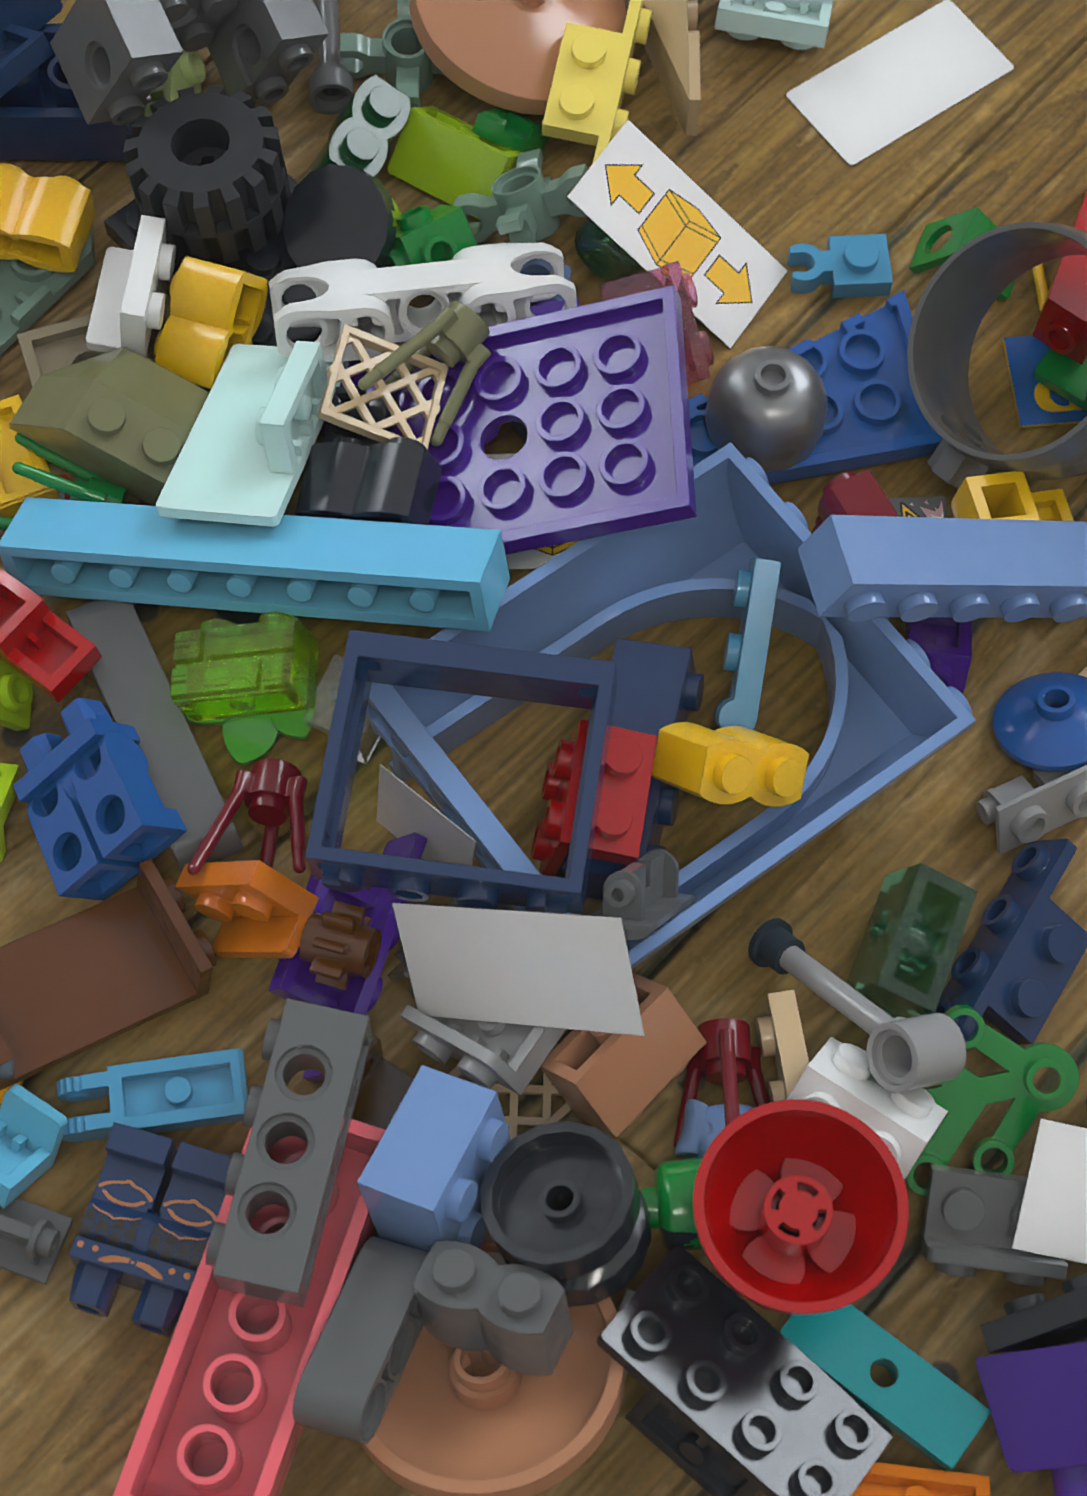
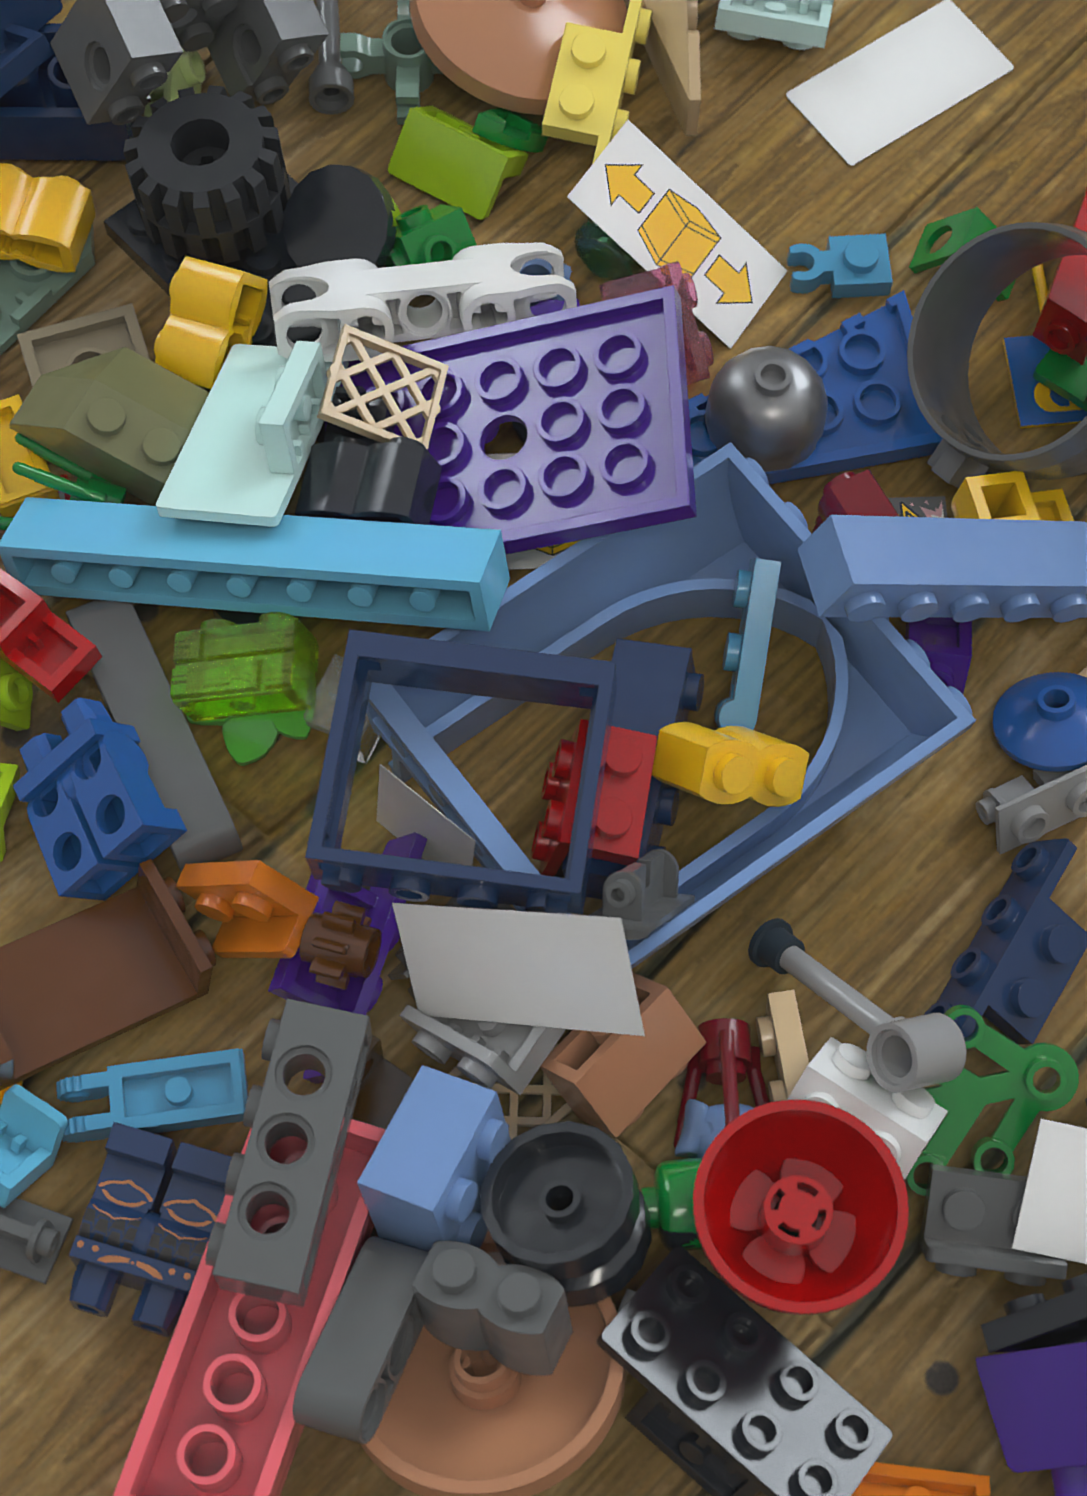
white bracket [86,215,176,358] -> none
dark red plant [187,758,308,875] -> none
brick [306,75,410,177] -> none
olive plant [358,301,491,447] -> none
sand green pin [453,148,588,244] -> none
teal tile [780,1304,991,1471] -> none
clear green brick [847,863,978,1018] -> none

